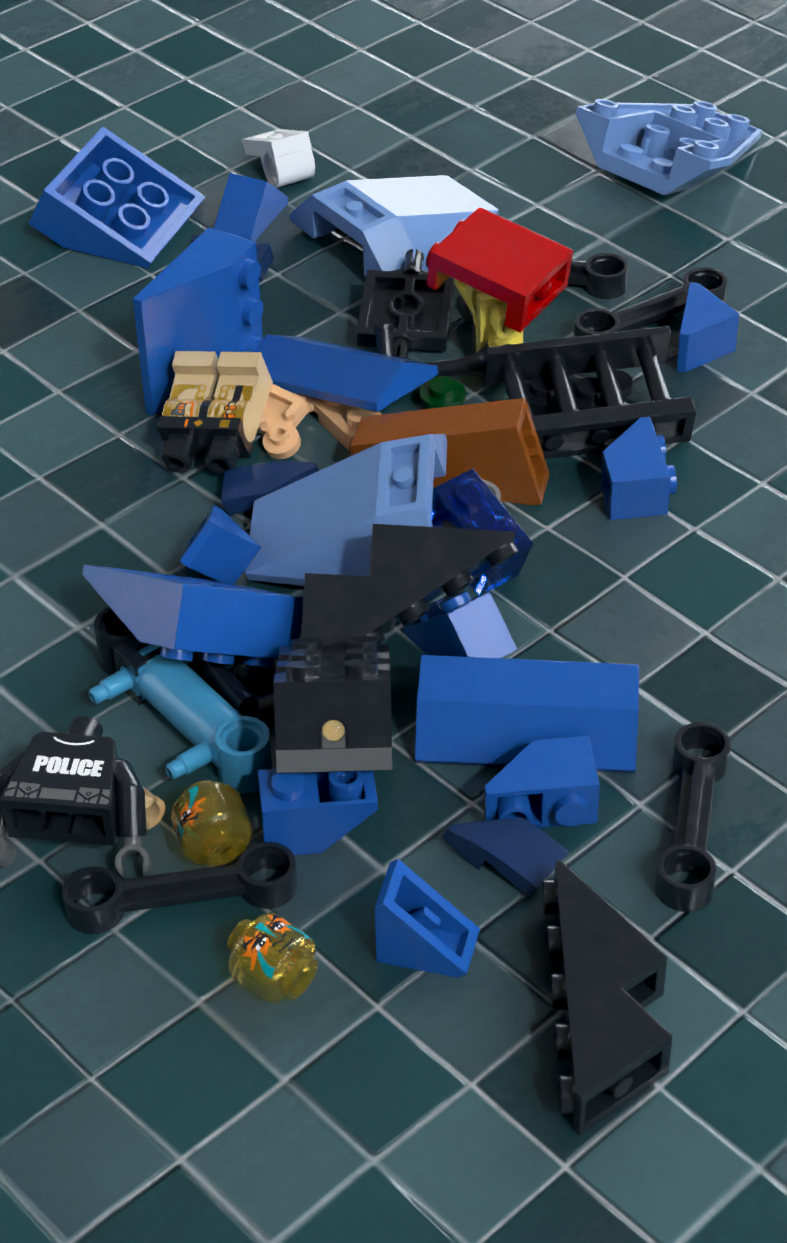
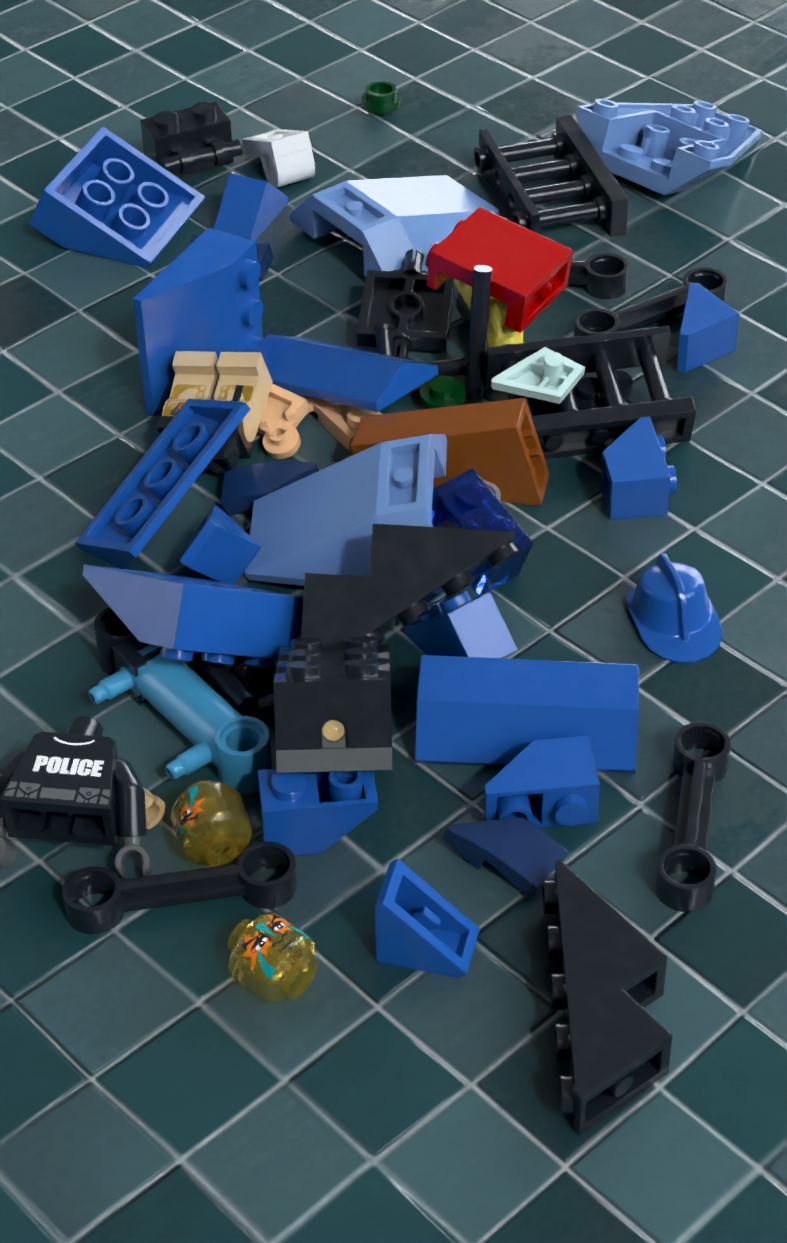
none -> blue slope [75,399,250,569]
none -> black brick [140,101,242,177]
none -> dark green plate [362,81,401,116]
none -> black bar [465,265,492,402]
none -> black fence [474,115,628,237]
none -> light aqua piece [491,347,585,404]
none -> blue piece [626,553,723,663]

